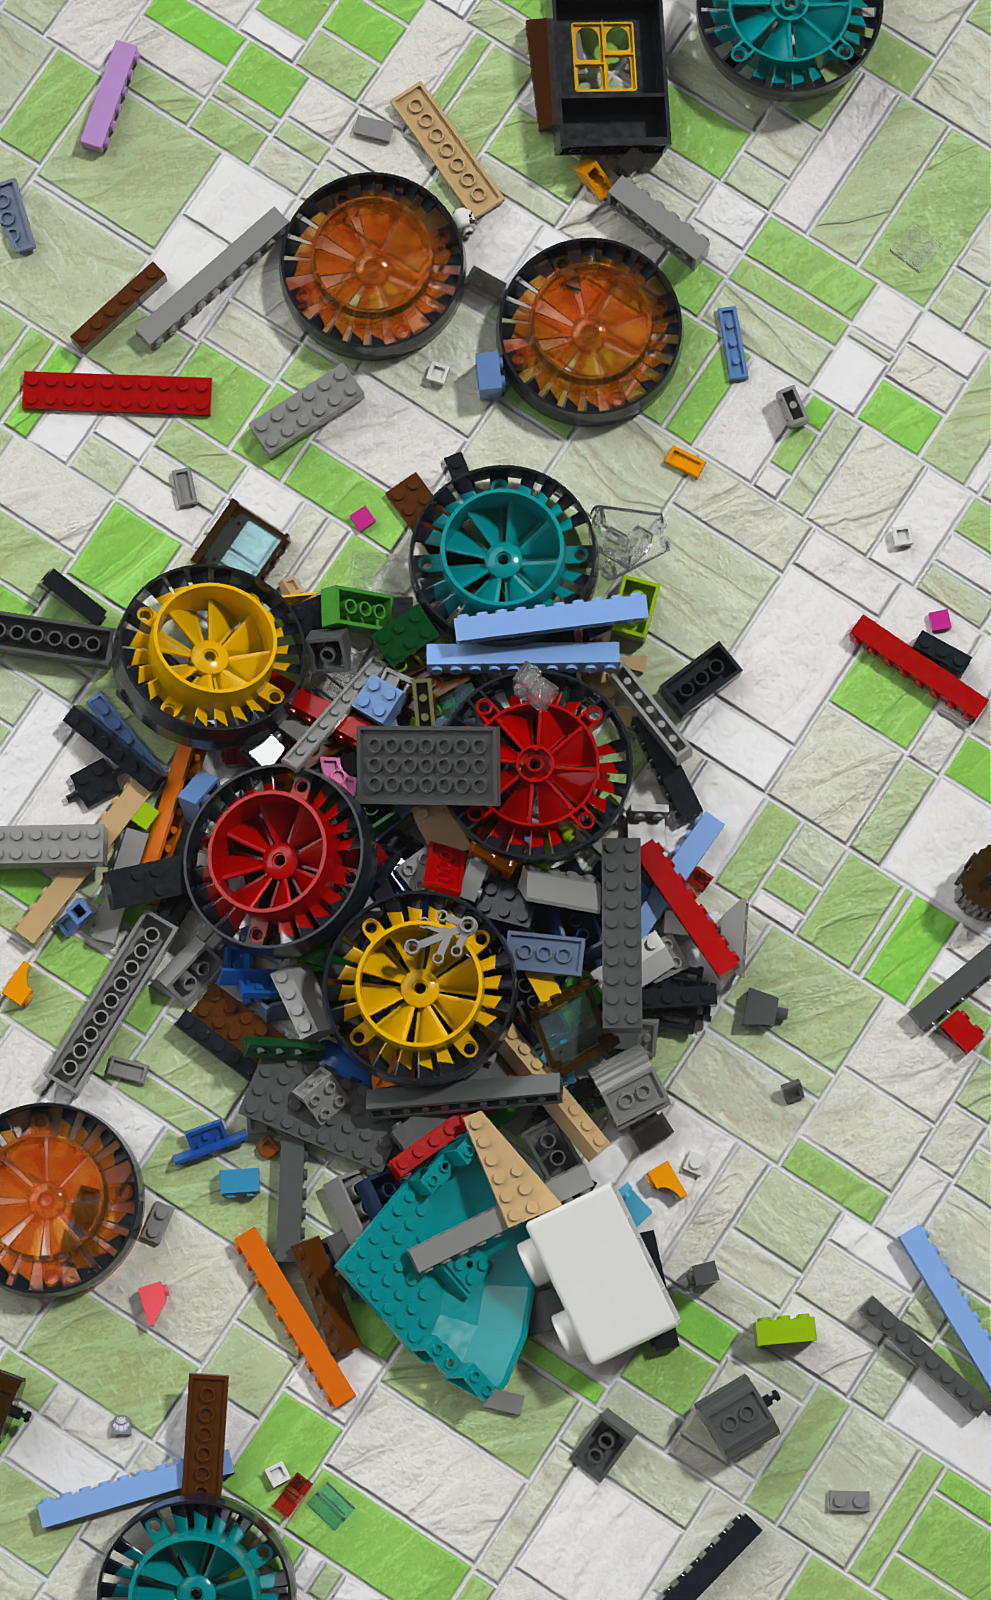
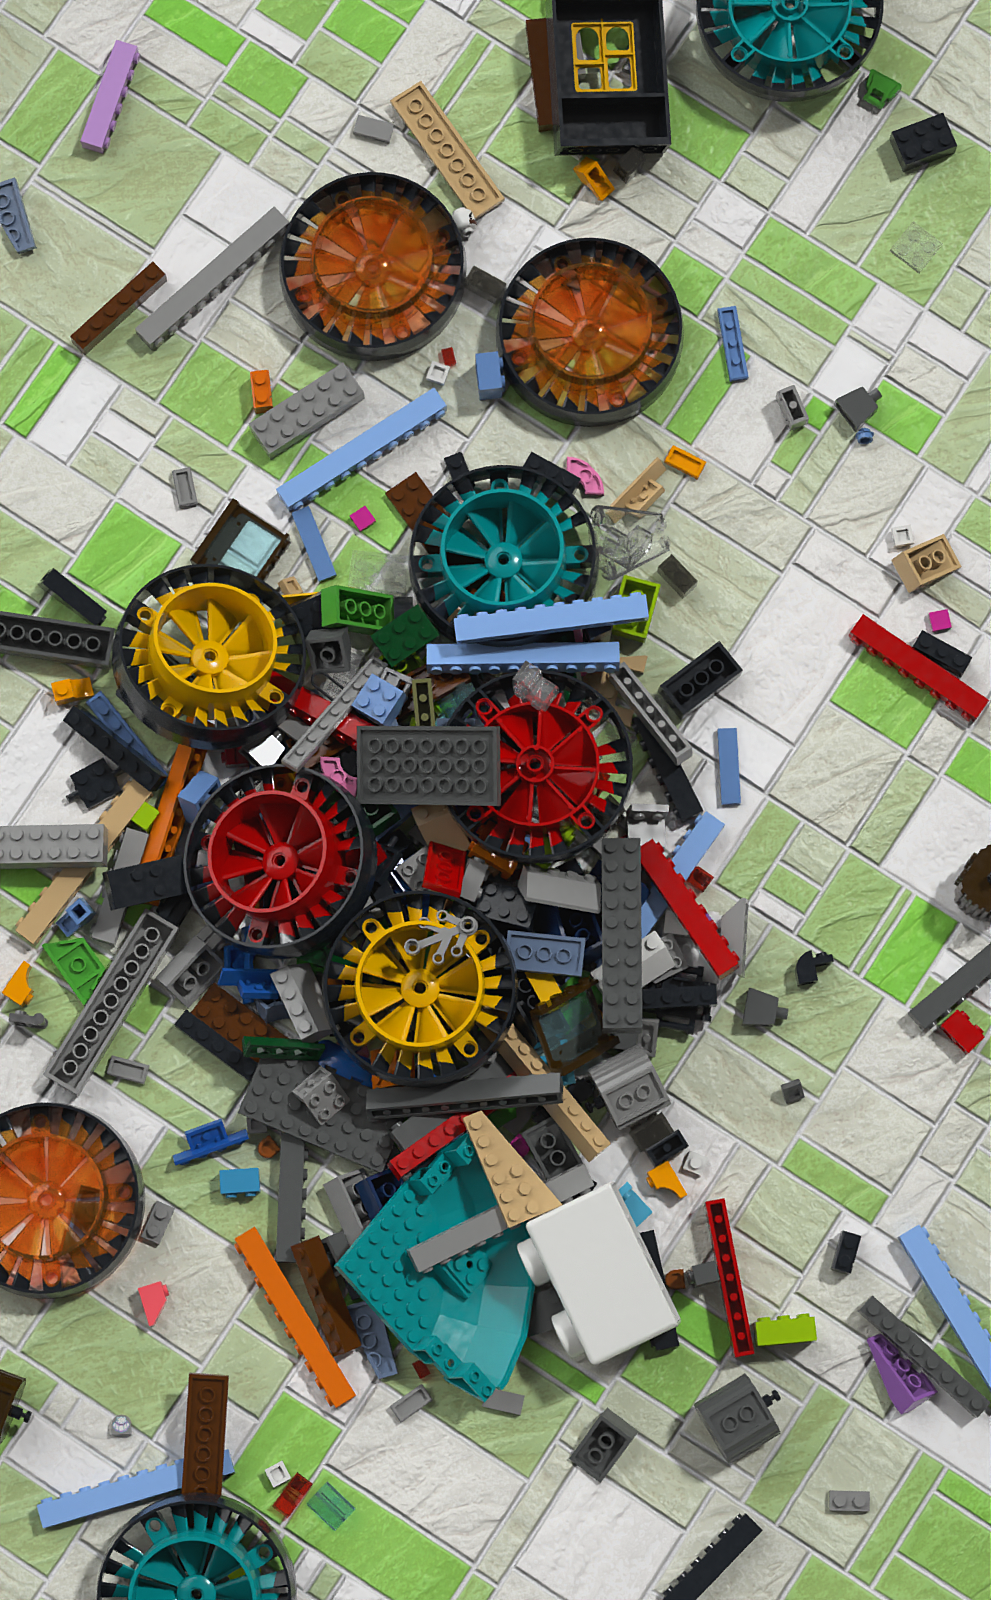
red plate [22,371,213,416] -> none
light grey brick [607,175,710,271] -> none
none -> flat silver plate [9,1010,48,1029]
none -> bright green wing [42,937,106,1006]
none -> light orange arch [51,677,94,706]
none -> orange brick [250,370,273,414]
none -> light blue brick [276,388,447,512]
none -> medium blue tile [291,506,337,583]
none -> sand blue wing [347,1301,399,1379]
none -> light grey tile [390,1384,433,1423]
none -> clear red piece [412,1360,431,1380]
none -> clear red piece [441,347,456,366]
none -> dark pink tile [510,1134,530,1158]
none -> black brick [523,451,581,495]
none -> bright pink tile [567,457,604,496]
none -> tan bracket [605,457,666,523]
none -> black brick [644,1129,689,1168]
none -> clear smoke brick [657,554,698,599]
none -> dark orange tile [665,1269,686,1290]
none -> red brick [704,1198,755,1358]
none -> medium blue tile [717,728,741,805]
none -> black brick [795,950,834,986]
none -> black brick [830,1230,861,1275]
none -> dark grey torso [834,387,882,433]
none -> medium blue plate [856,428,874,444]
none -> bright green piece [862,69,902,110]
none -> medium lavender wedge [867,1333,938,1415]
none -> black brick [889,113,957,172]
none -> tan slope [891,534,962,593]

